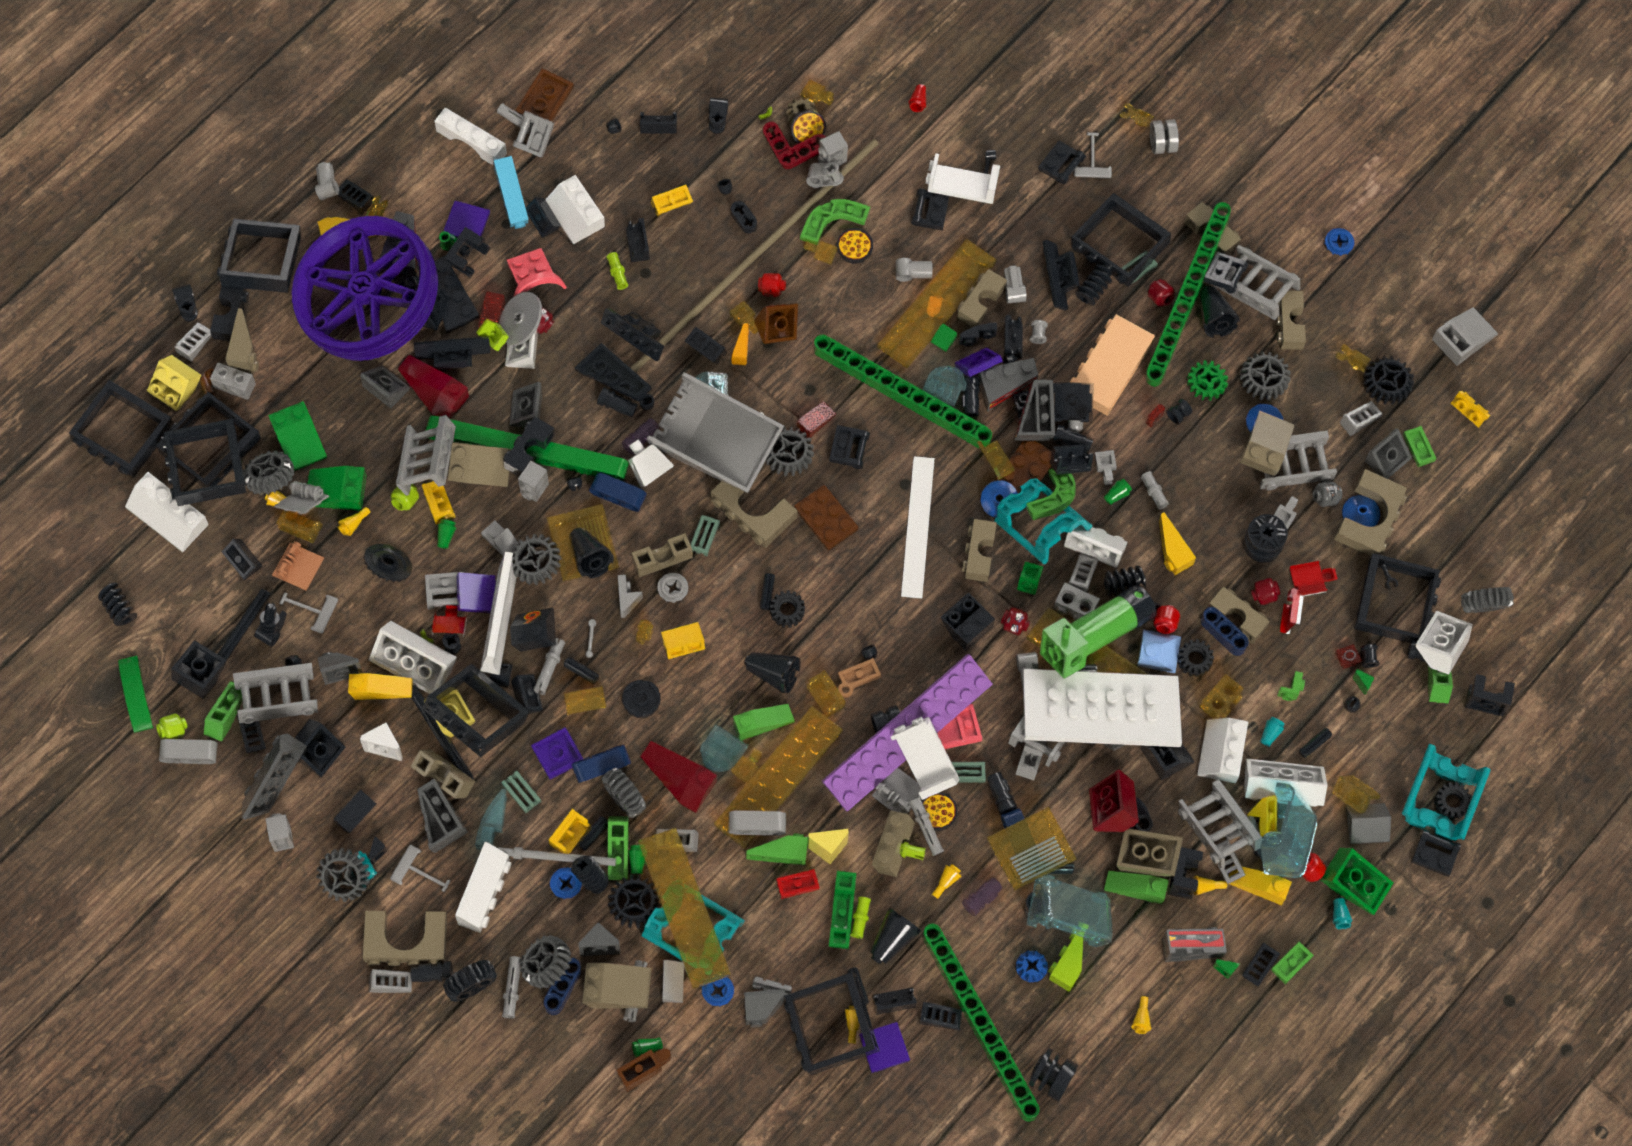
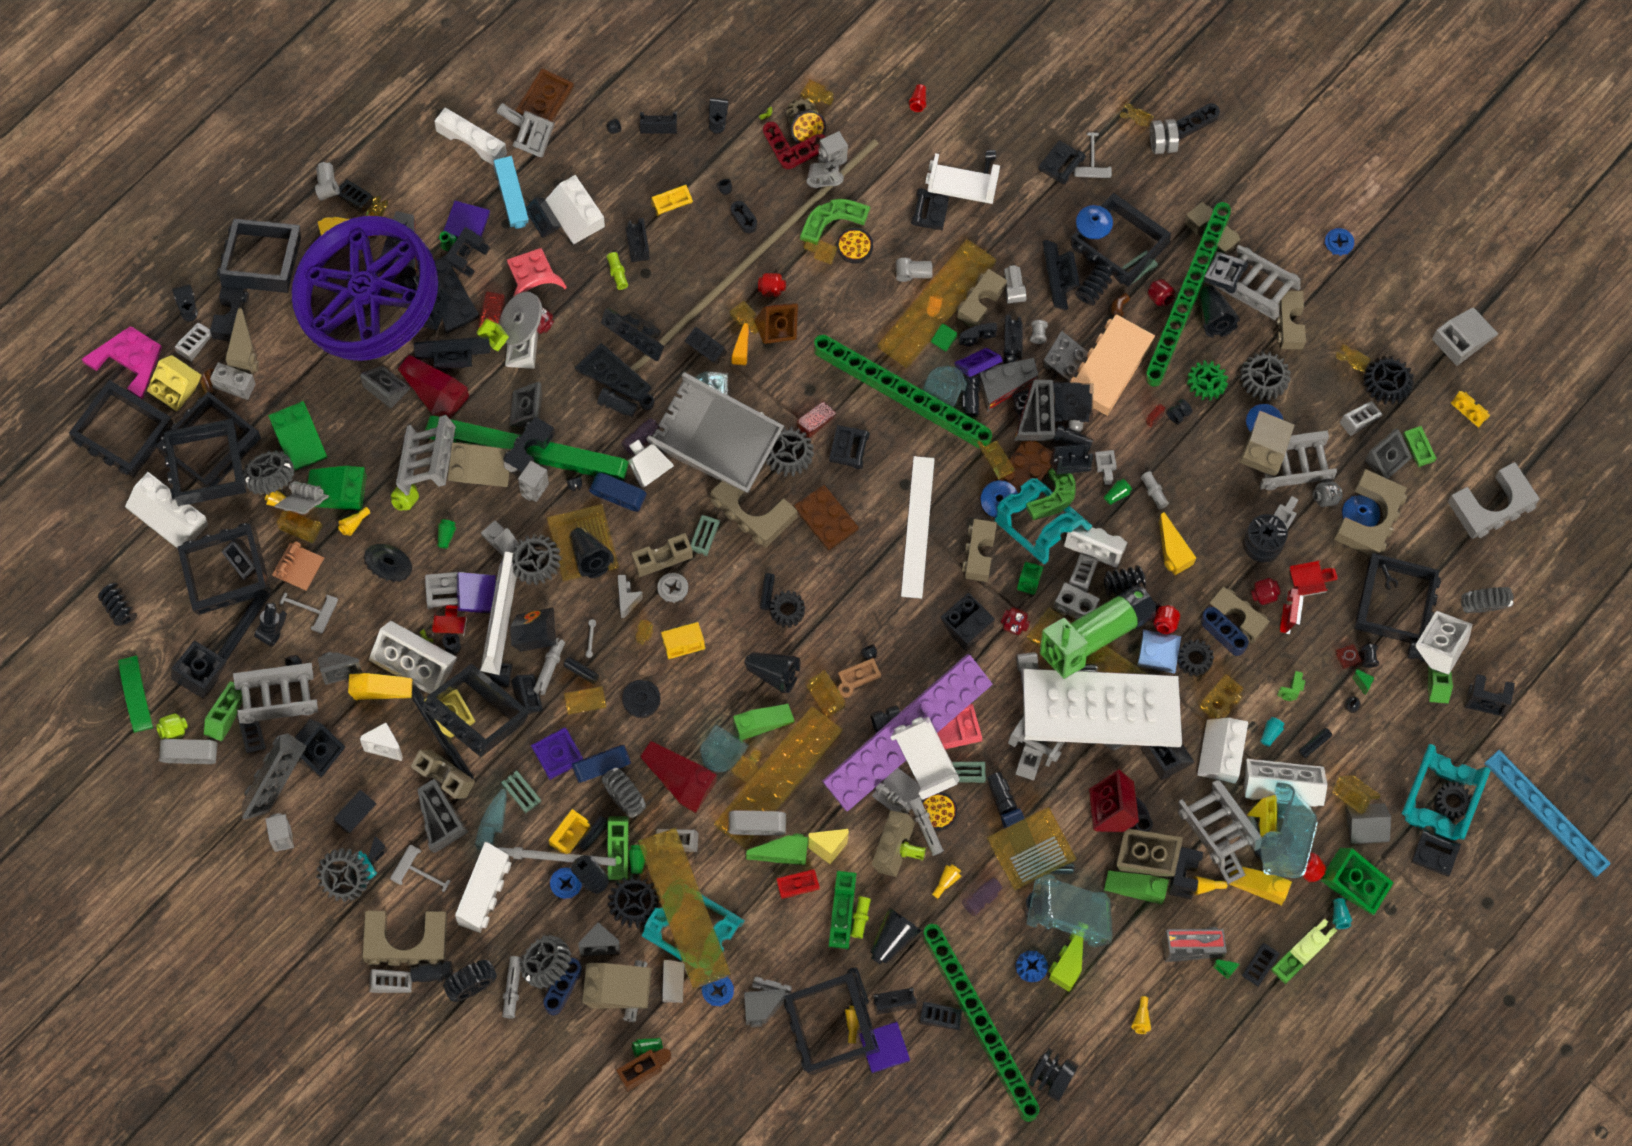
yellow hinge [422,481,456,525] -> none
none -> dark pink wing [82,326,162,399]
none -> black window [177,523,271,615]
none -> flat silver hinge [1043,331,1088,382]
none -> blue dish [1076,205,1113,239]
none -> reddish brown arm [1111,293,1130,317]
none -> black beam [1176,103,1220,139]
none -> yellowish green hinge [1290,919,1337,966]
none -> light grey arch [1448,462,1540,539]
none -> dark azure tile [1484,750,1611,878]

